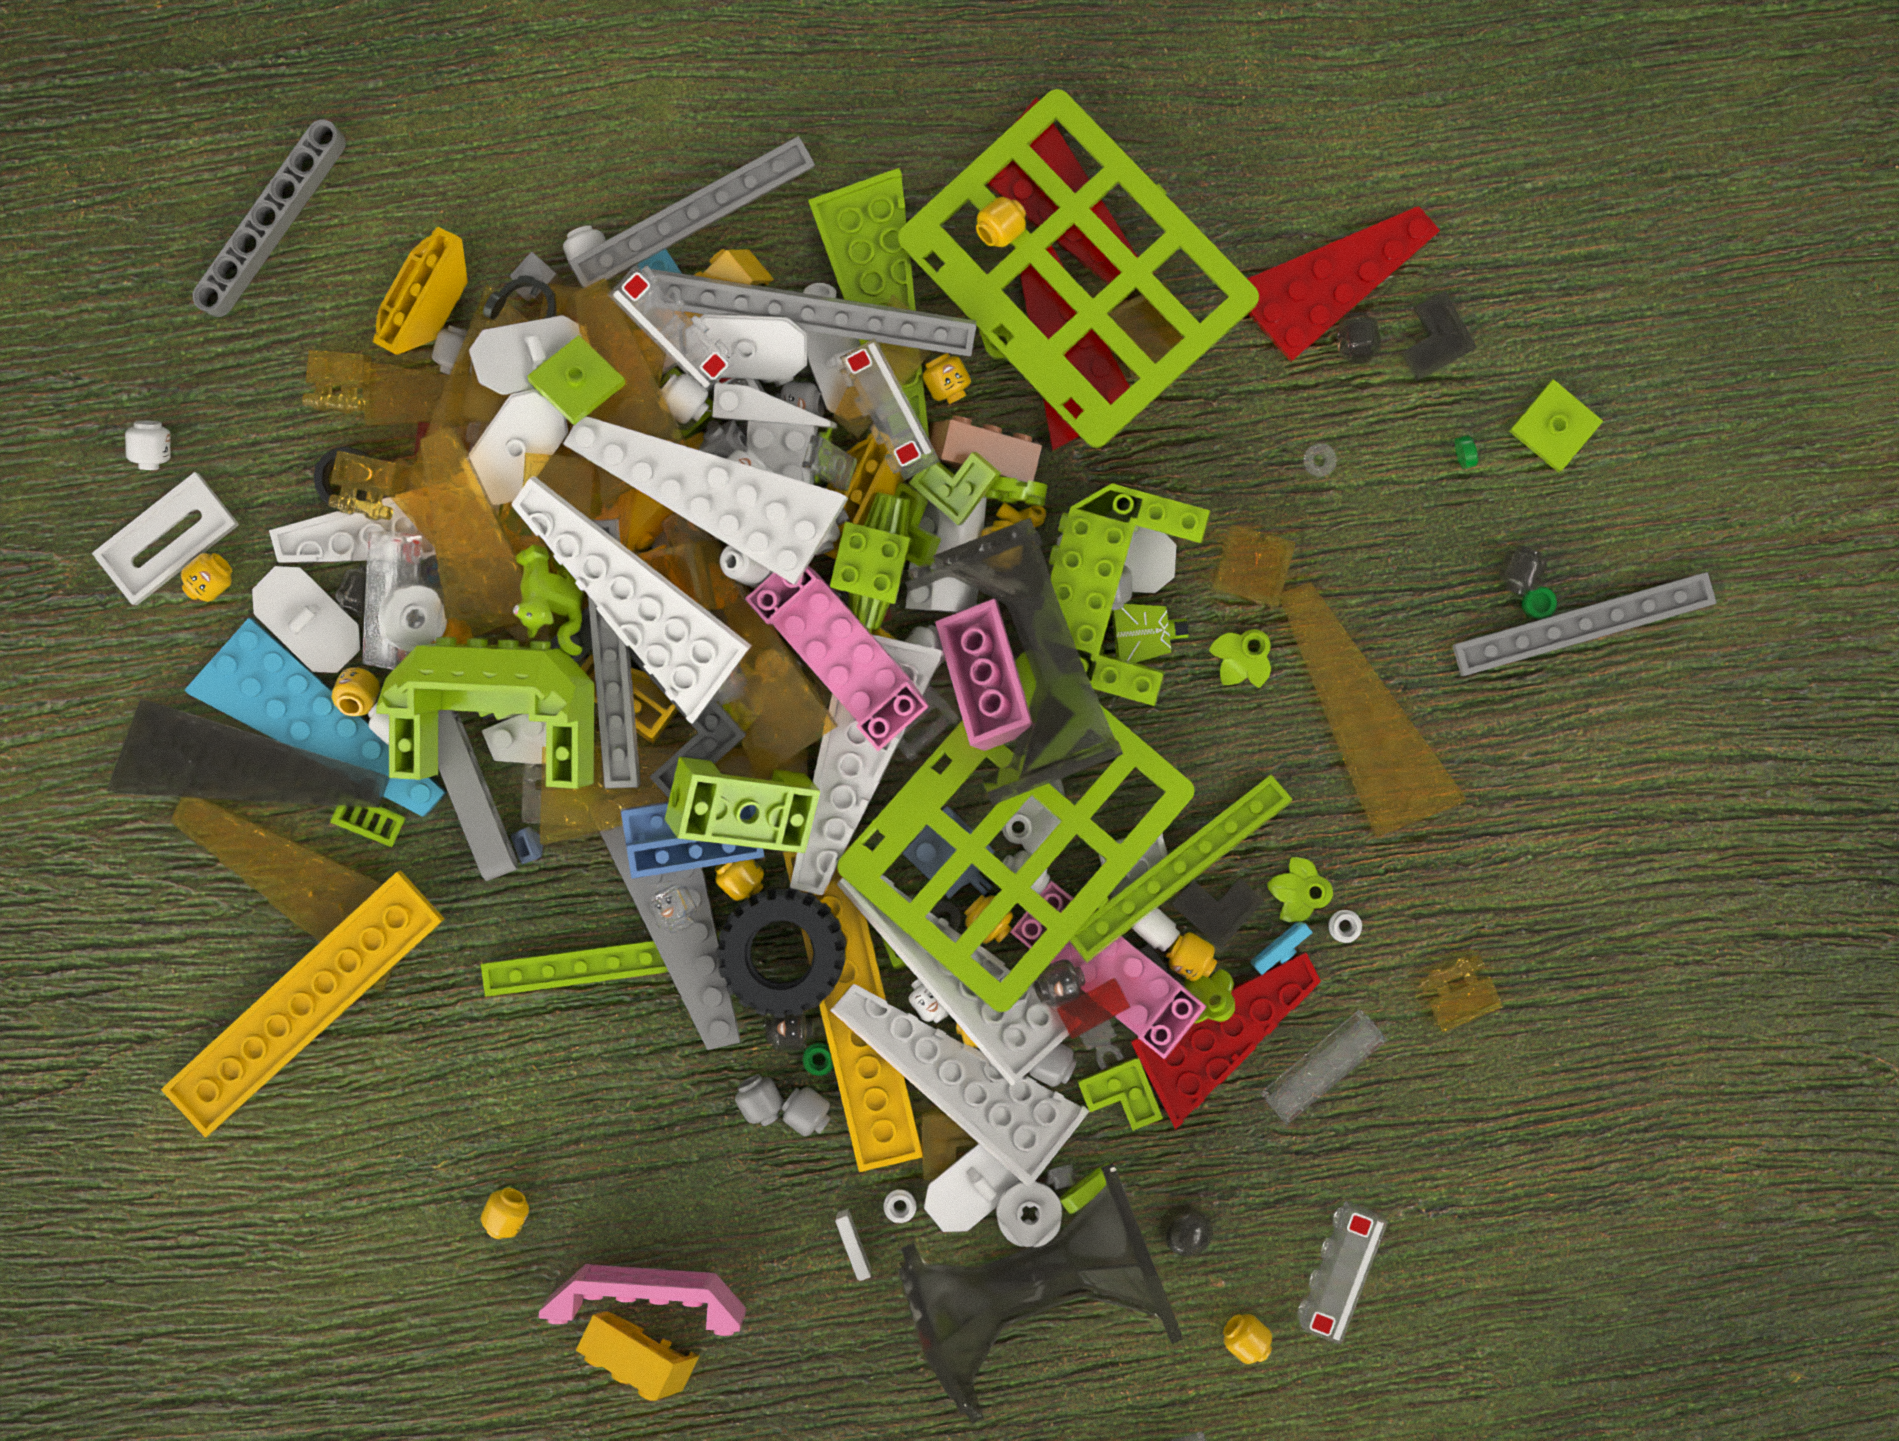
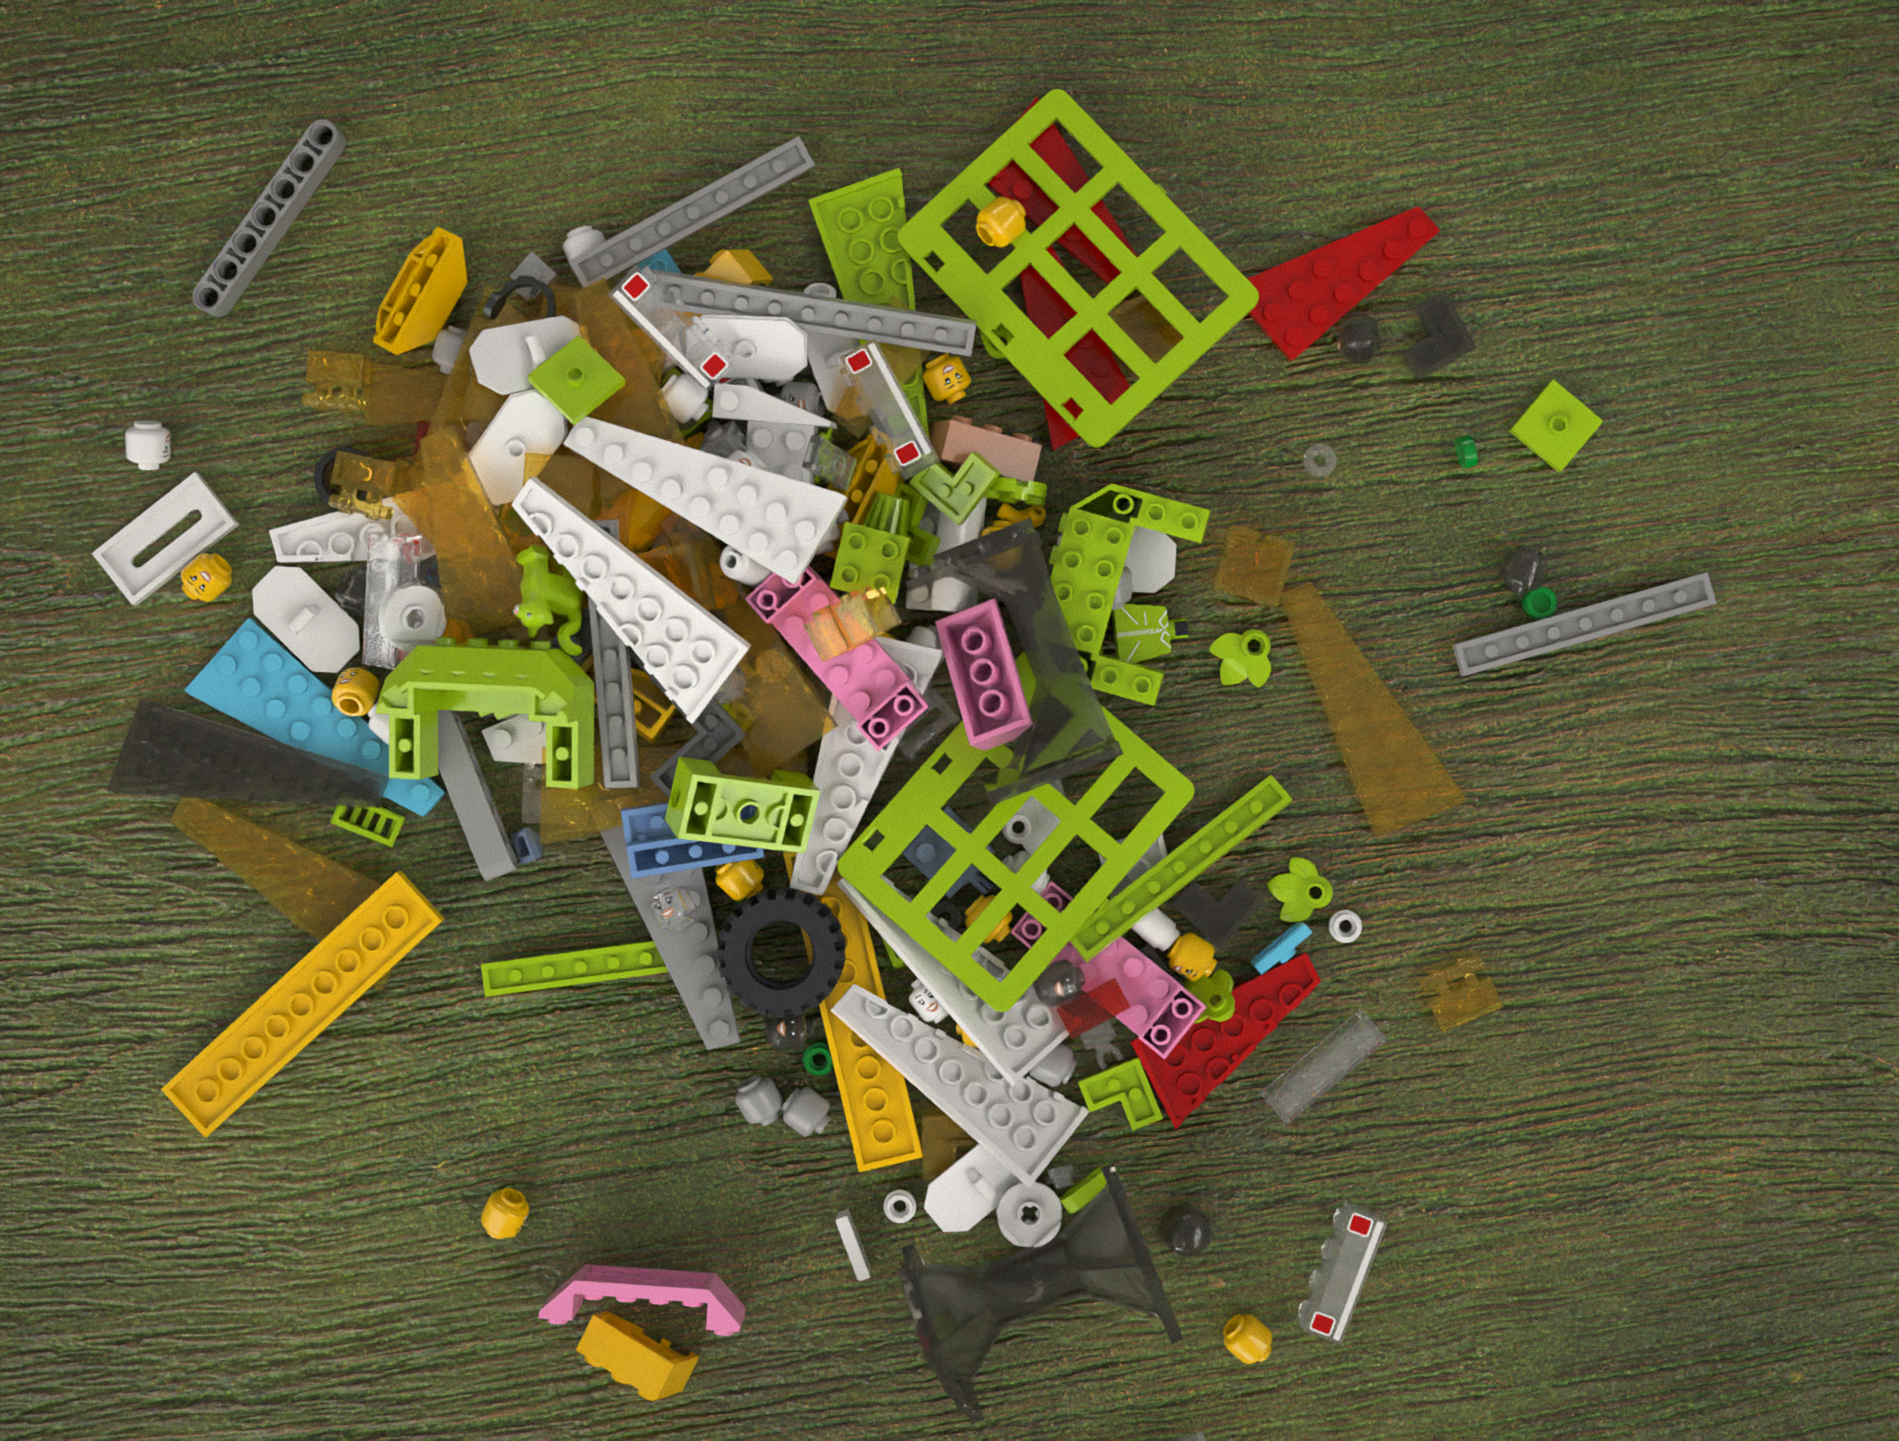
none -> clear yellow piece [803,585,902,662]

